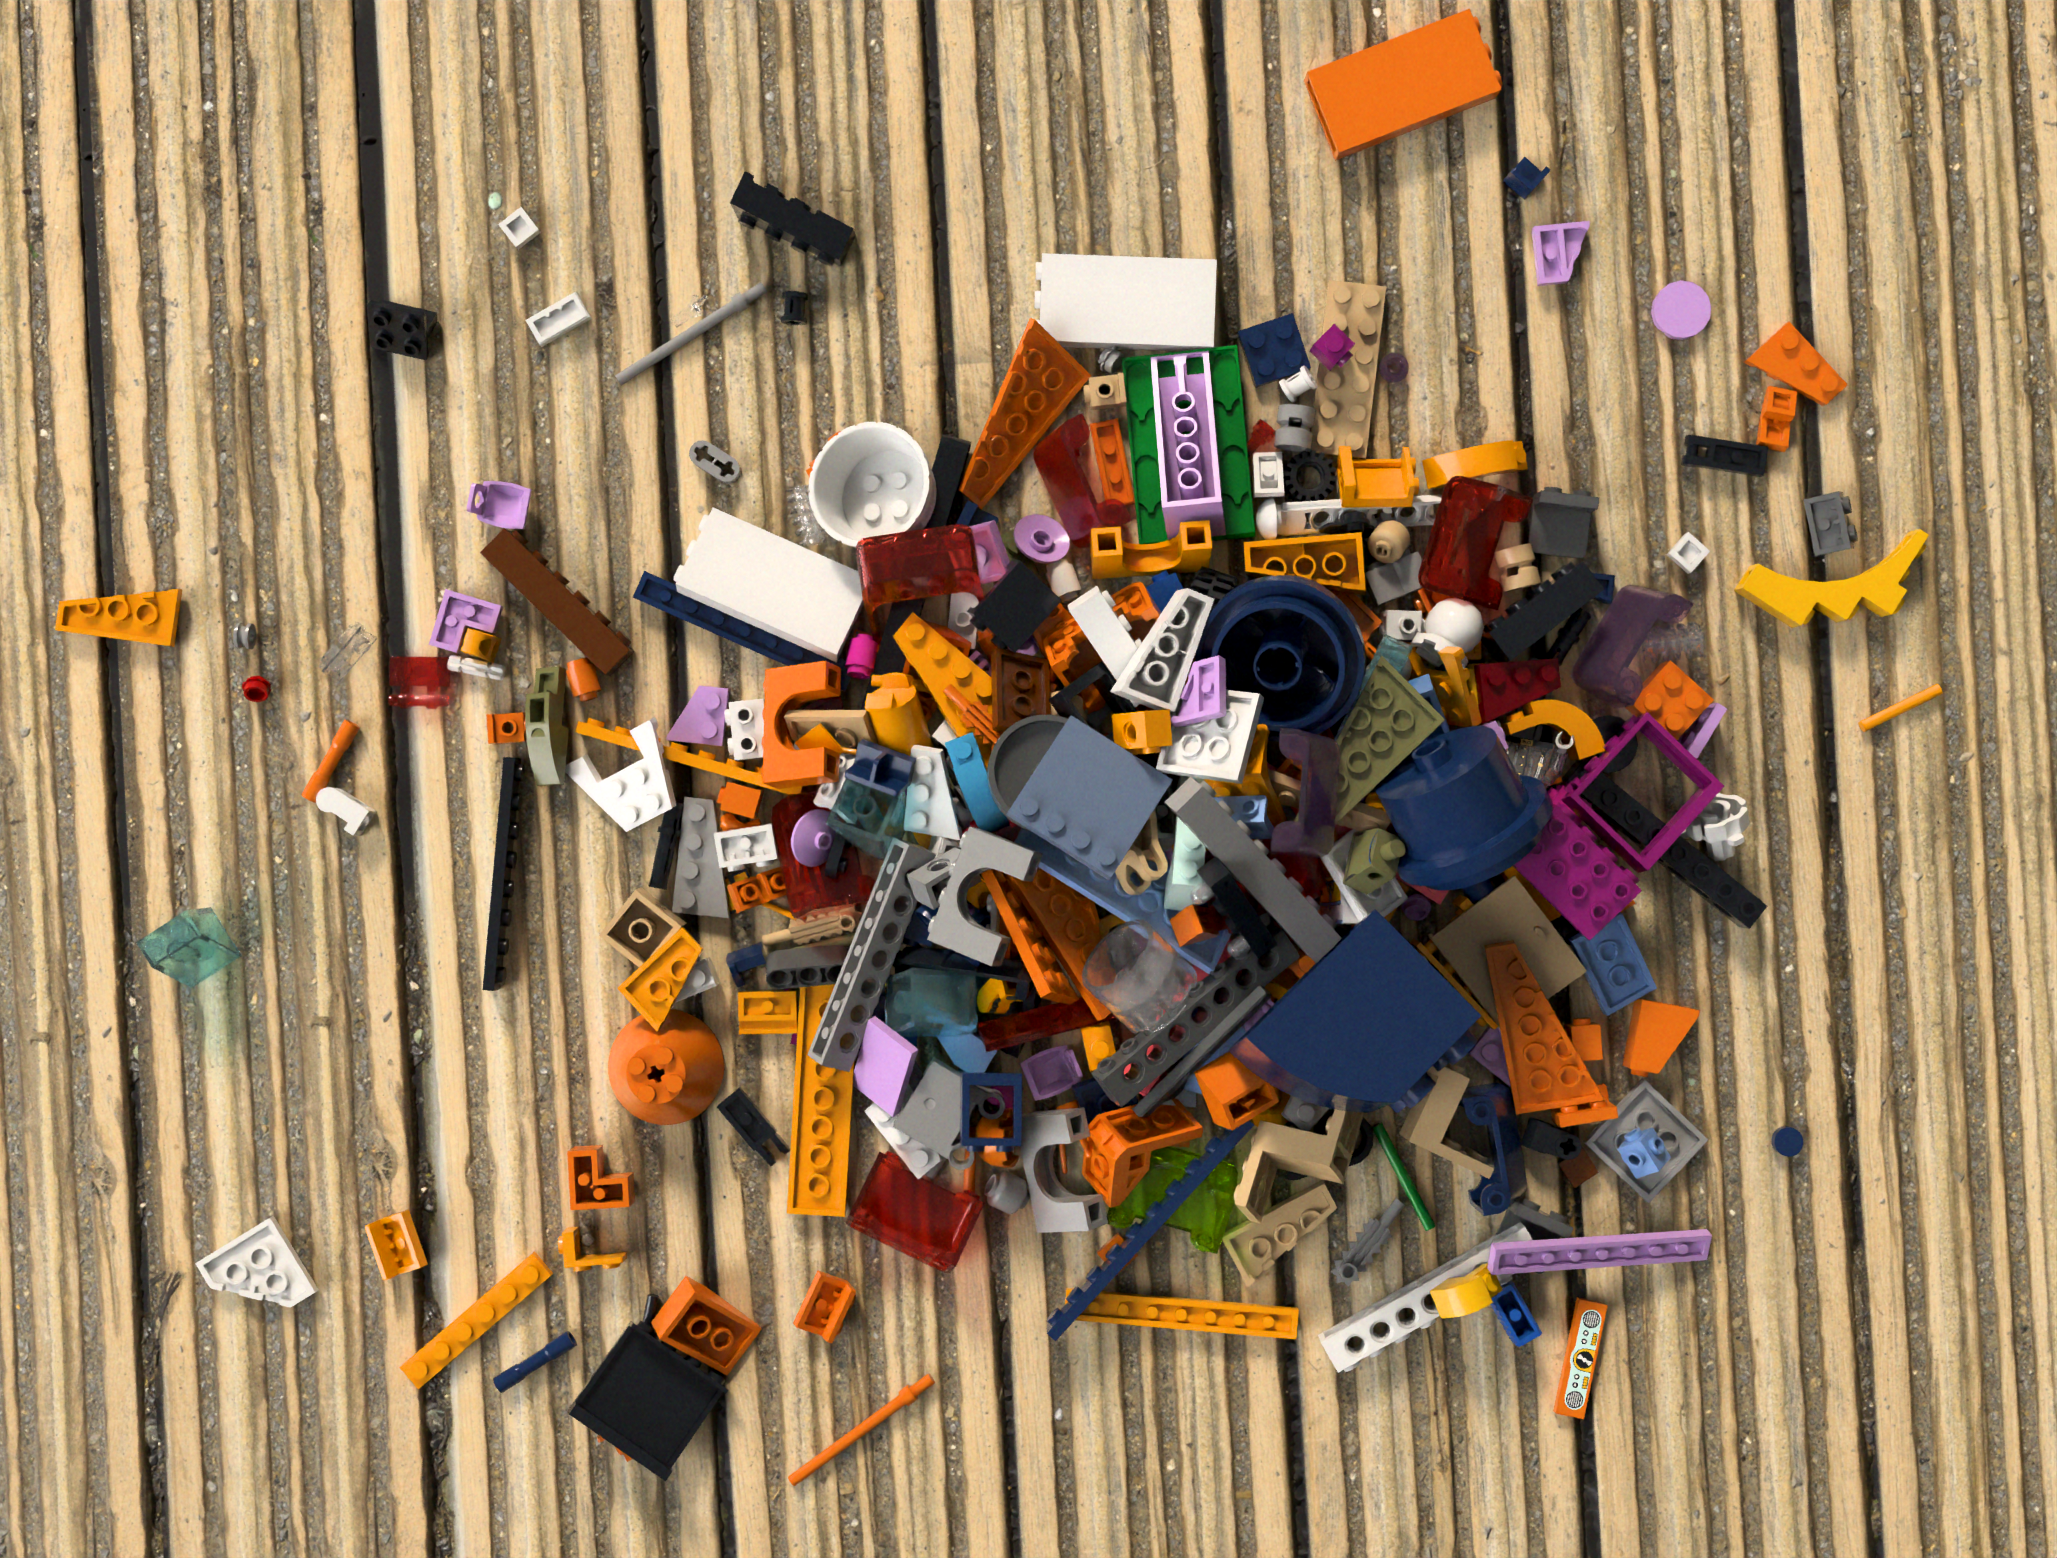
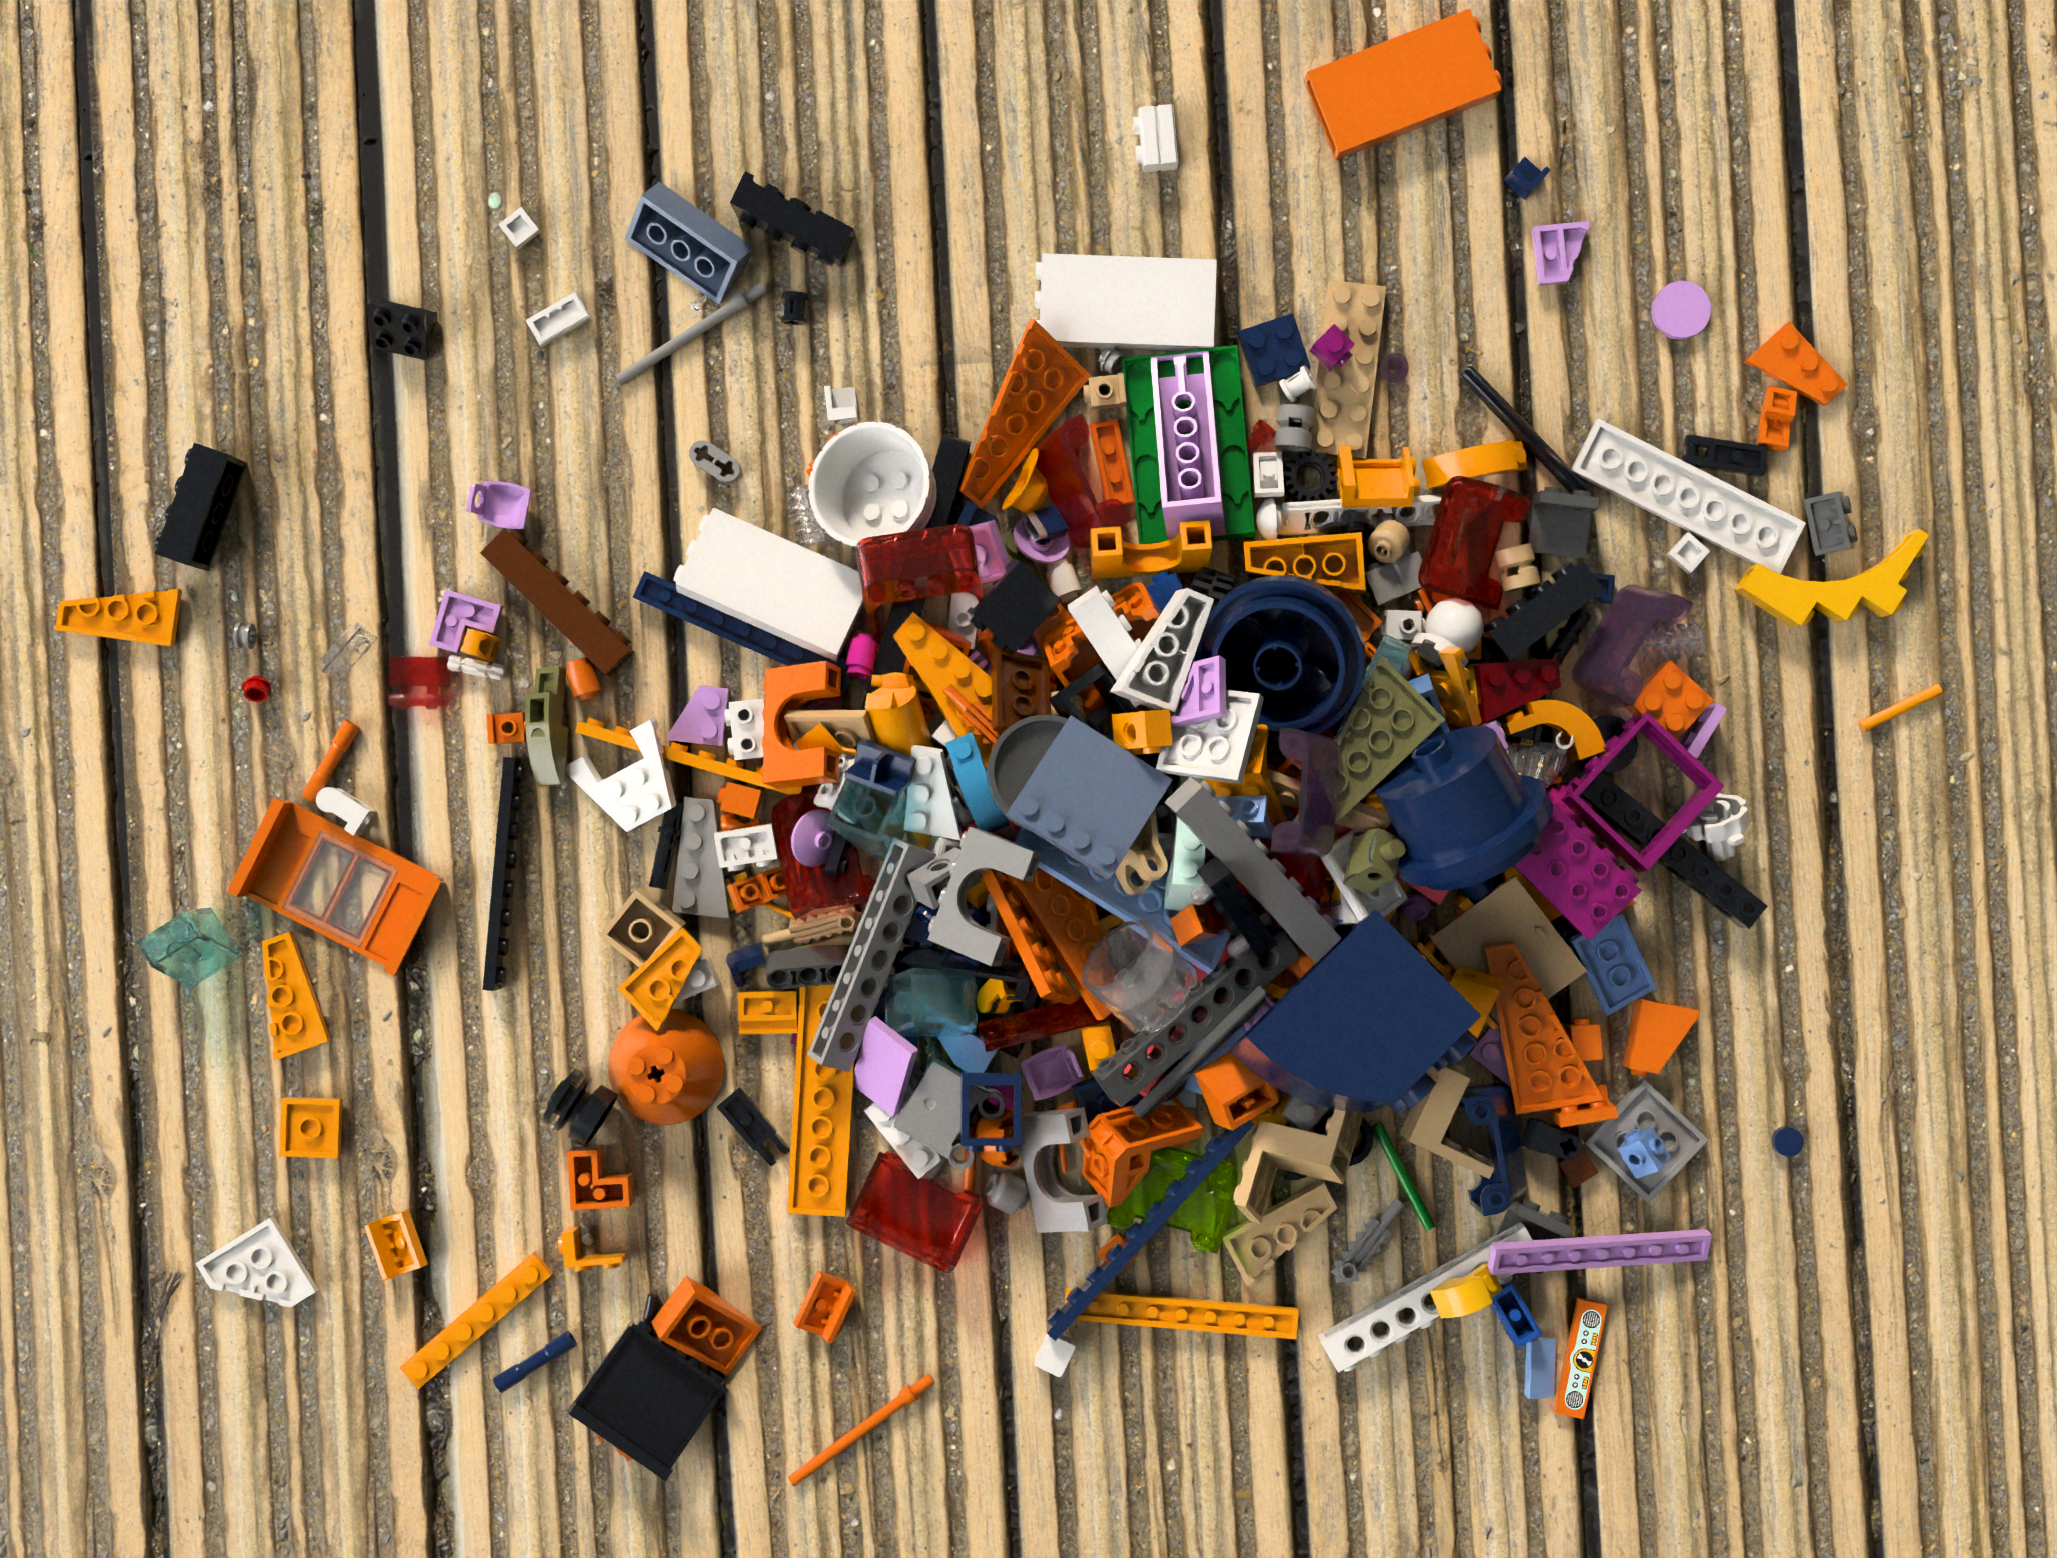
none -> black brick [155,443,247,571]
none -> orange piece [227,798,444,976]
none -> light orange wing [262,931,331,1061]
none -> light orange plate [279,1097,343,1158]
none -> black wheel [542,1069,618,1147]
none -> sand blue slope [625,182,754,305]
none -> white panel [824,386,859,425]
none -> light orange piece [1002,448,1048,514]
none -> dark blue piece [1024,505,1069,542]
none -> white panel [1034,1334,1076,1377]
none -> white brick [1133,104,1178,172]
none -> light orange torso [1443,967,1505,1037]
none -> black axle [1460,366,1589,494]
none -> light blue slope [1524,1337,1556,1399]
none -> white plate [1571,419,1806,574]

